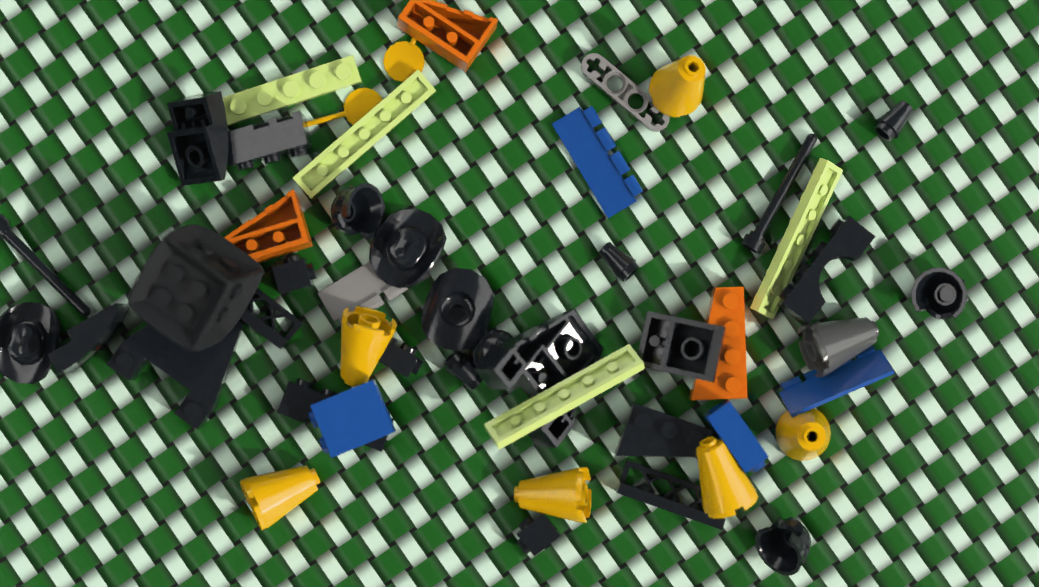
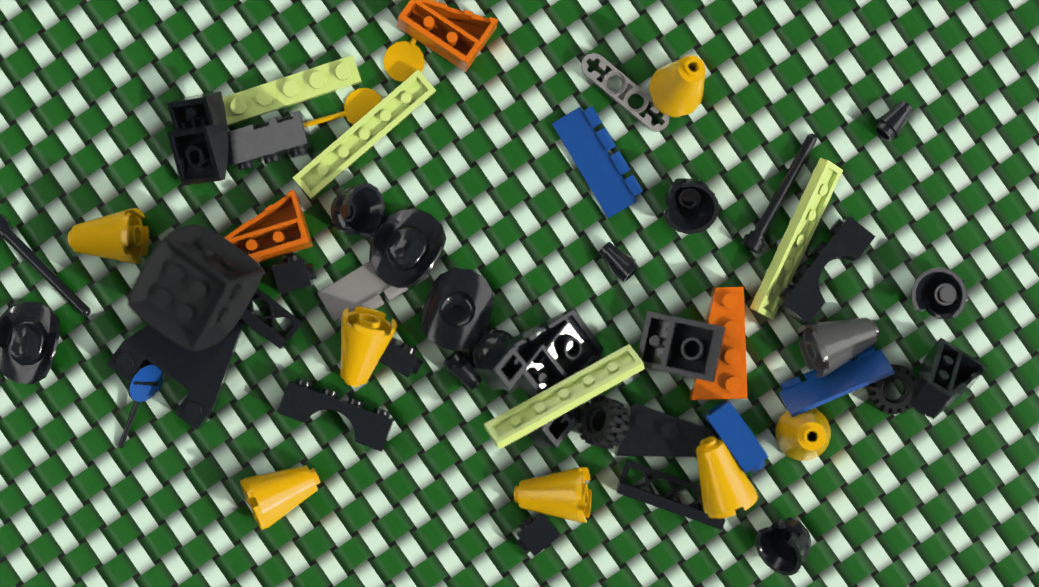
black slope [47,303,129,374] -> none
blue brick [308,379,396,458] -> none
none -> yellow cone [67,208,149,264]
none -> blue piece [118,363,163,448]
none -> black tyre [577,395,630,449]
none -> black helmet [664,178,719,234]
none -> black tyre [867,364,917,414]
none -> black wedge [909,338,988,419]

